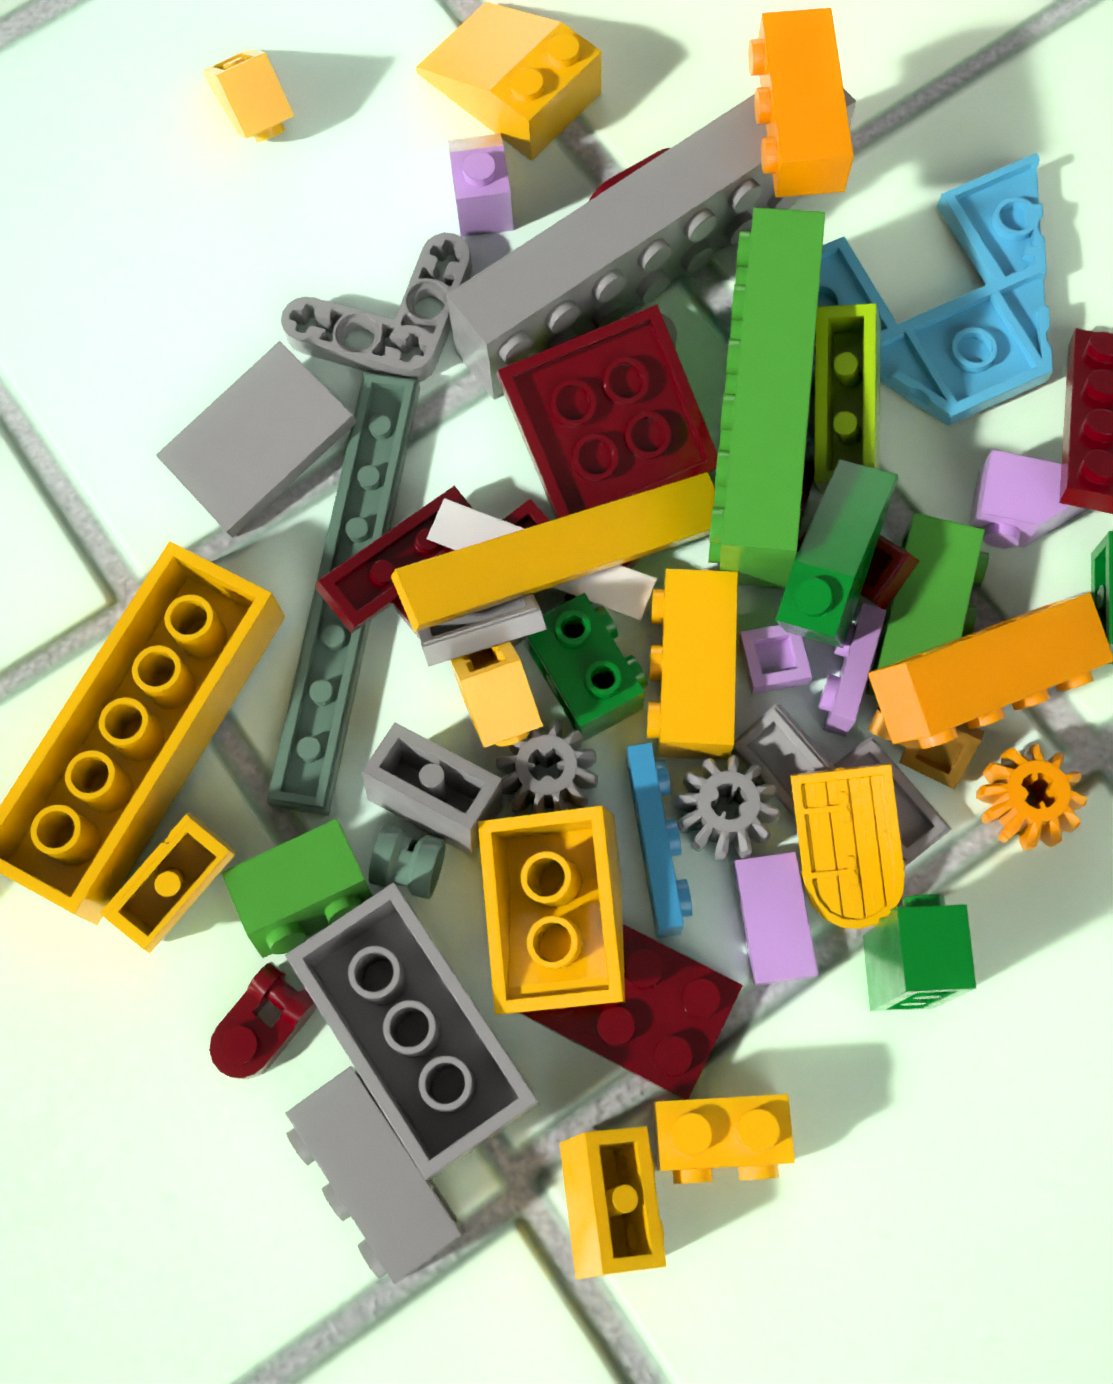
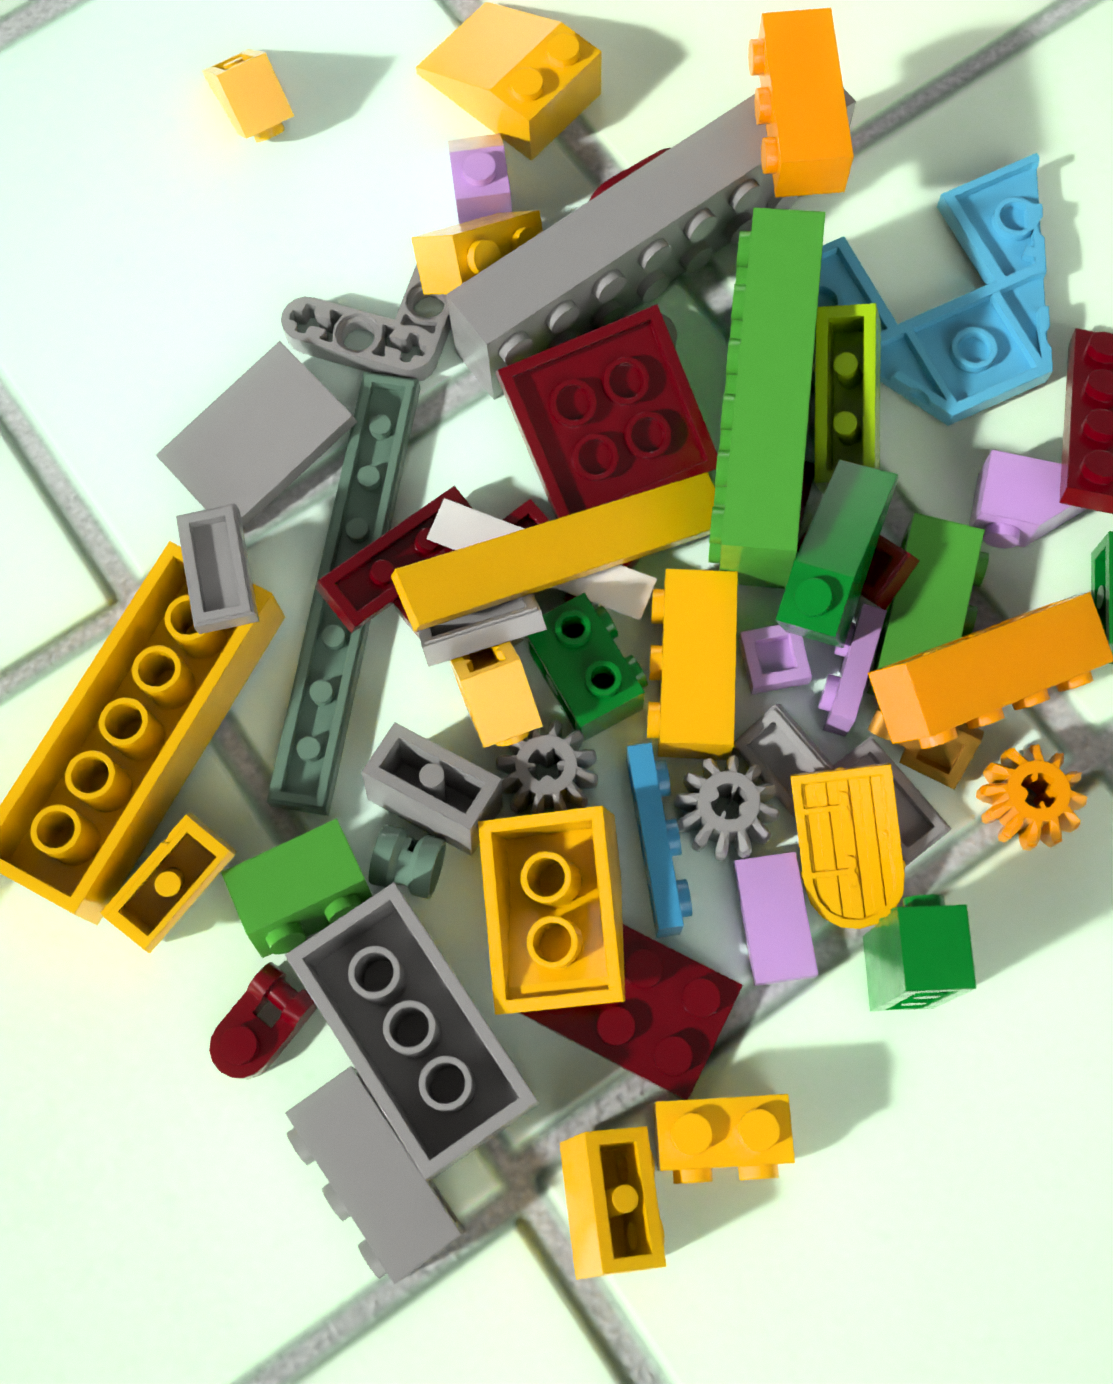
none -> light grey tile [176,503,259,634]
none -> yellow brick [411,210,543,294]

